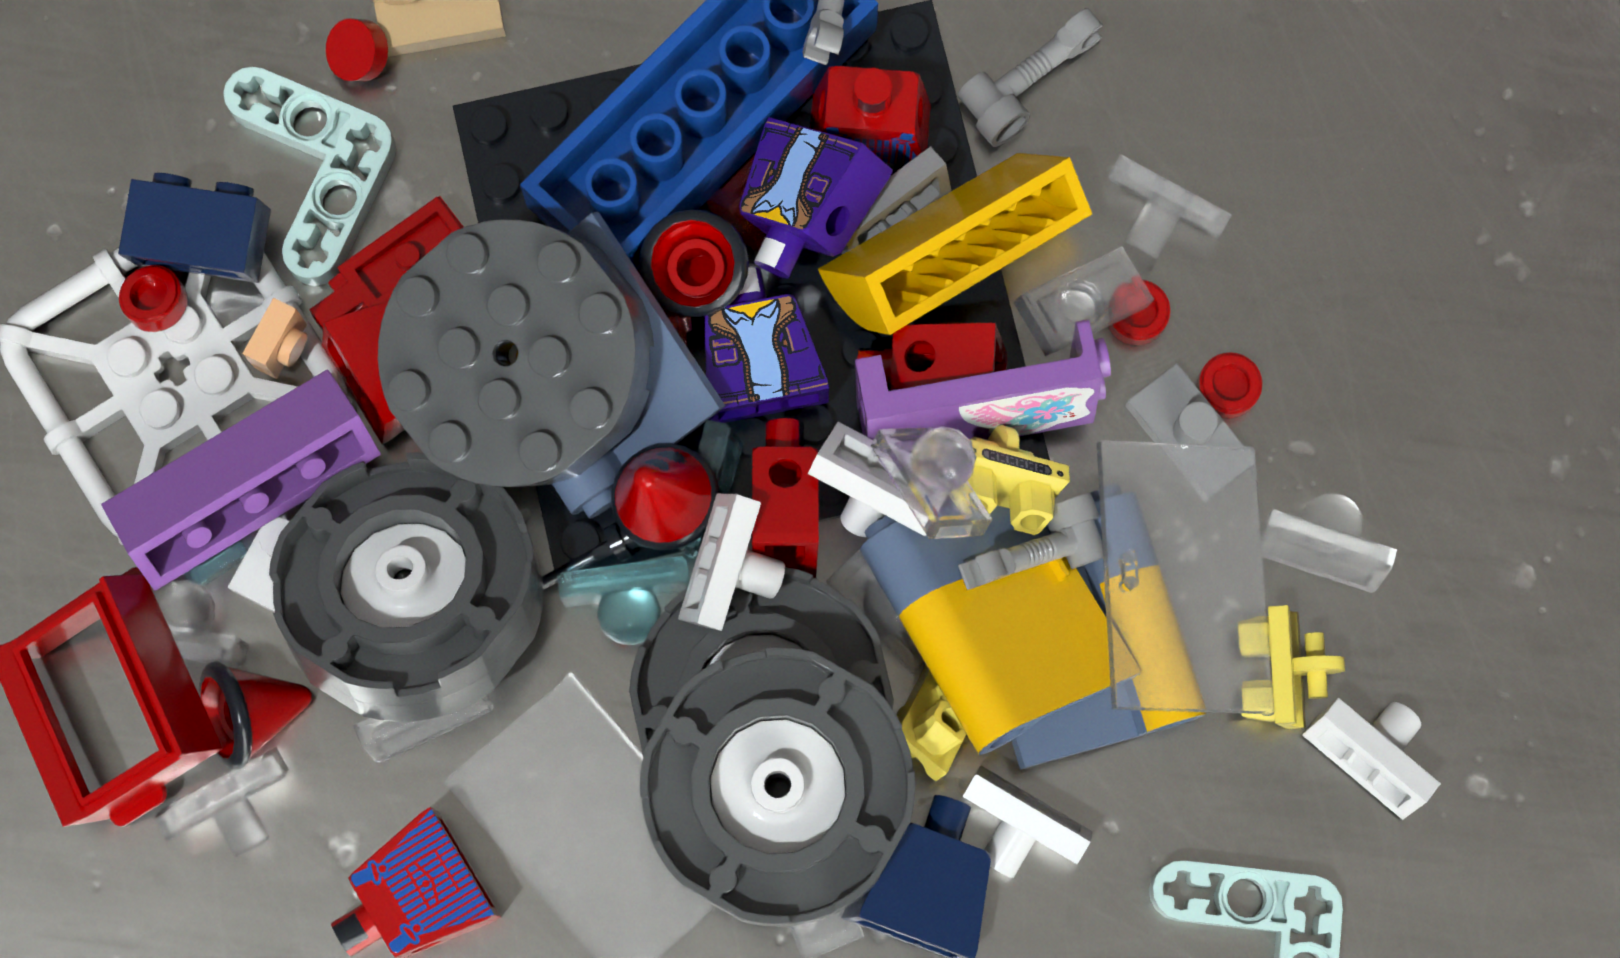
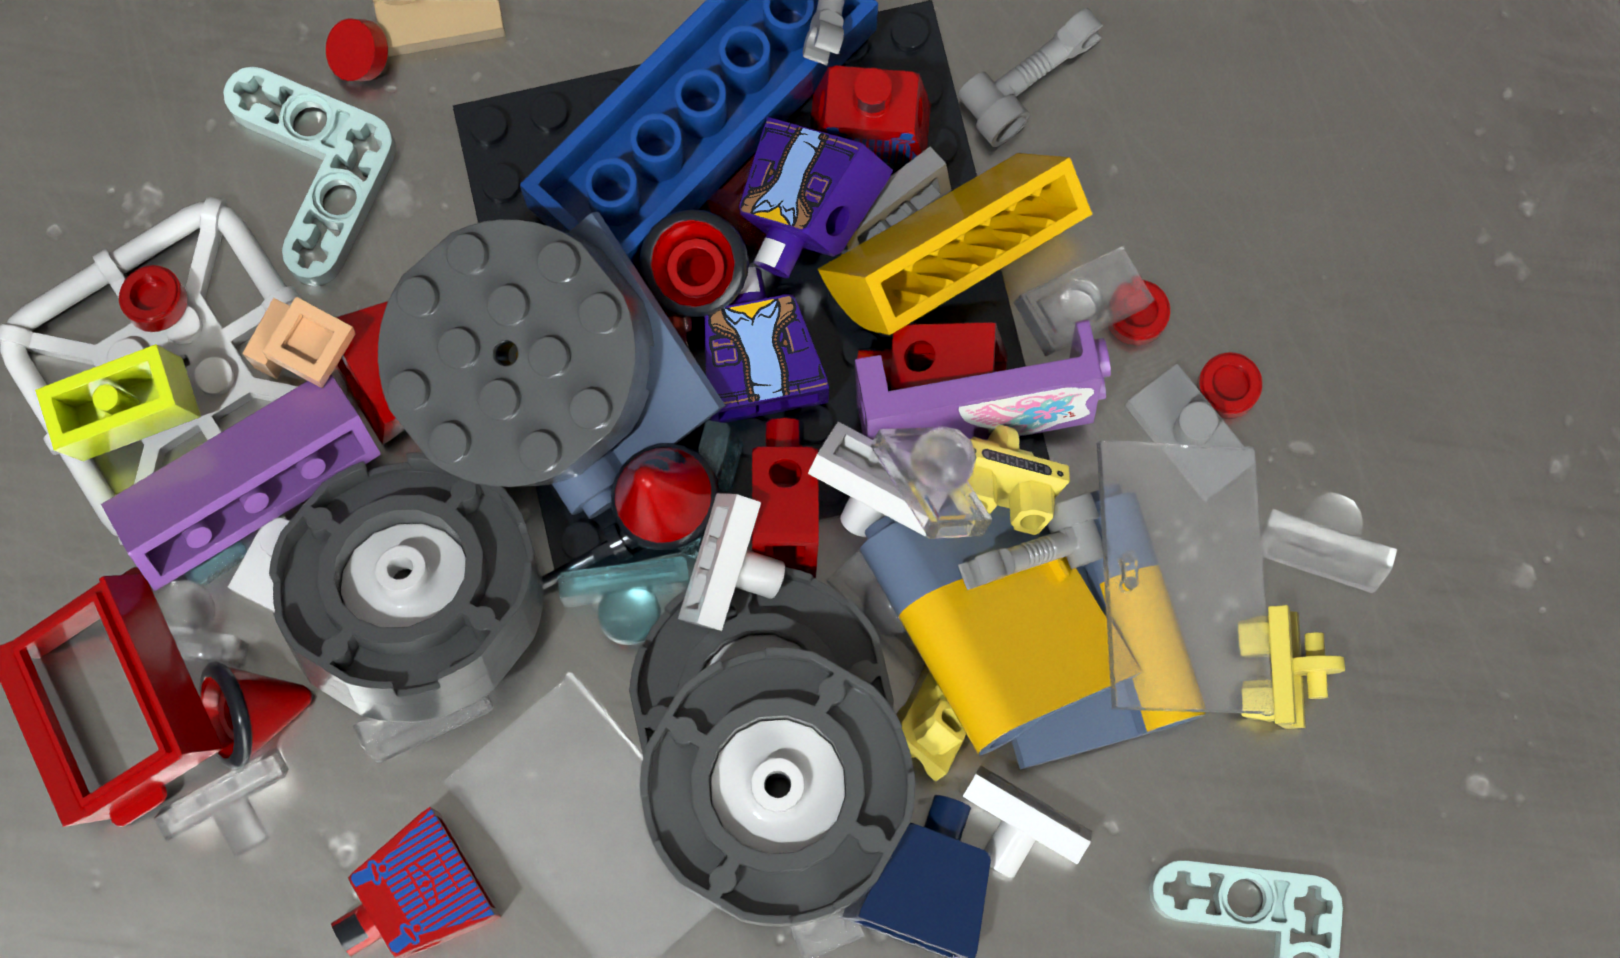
dark blue brick [118,173,271,283] -> none
red hinge [309,196,464,331] -> none
clear tile [1108,154,1232,259] -> none
white tile [1302,698,1441,820] -> none
none -> neon yellow brick [35,344,201,461]
none -> light nougat plate [262,297,356,389]

